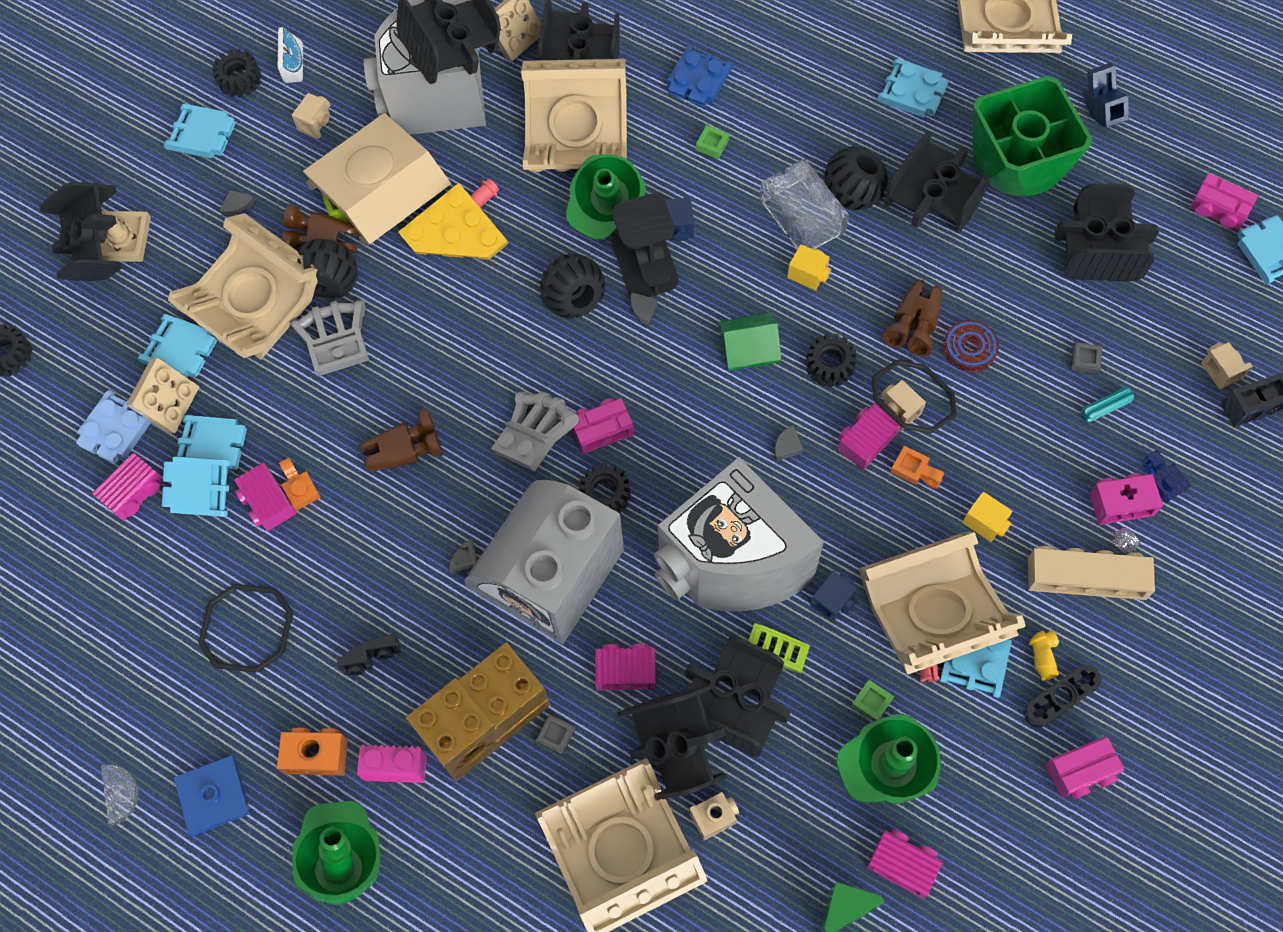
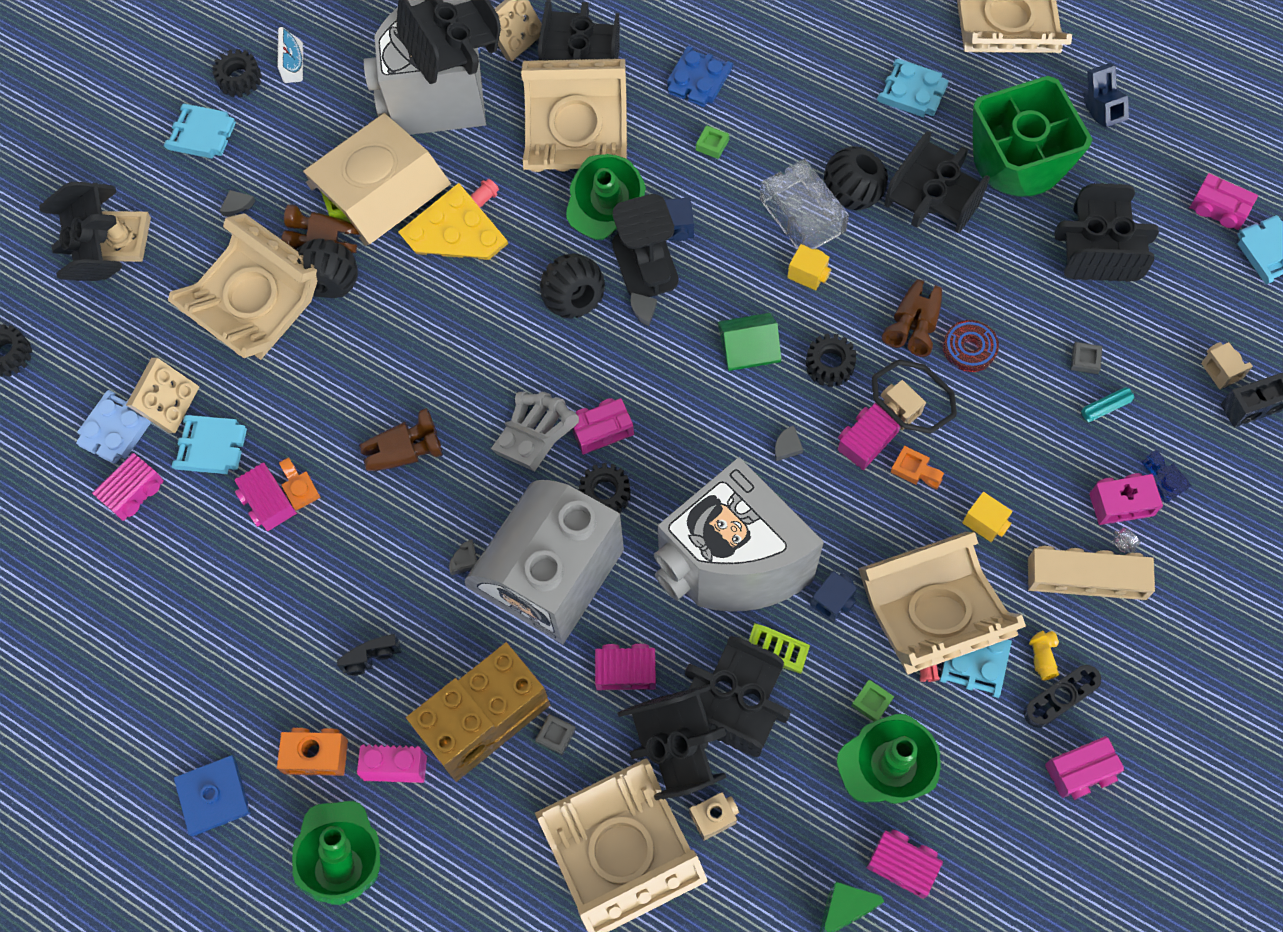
clear plate [101,765,139,826] -> none
medium azure plate [137,314,217,378] -> none
medium azure plate [162,456,230,517] -> none
black piece [198,584,293,673] -> none
light grey plate [289,300,369,377] -> none
tan brick [292,93,331,139] -> none

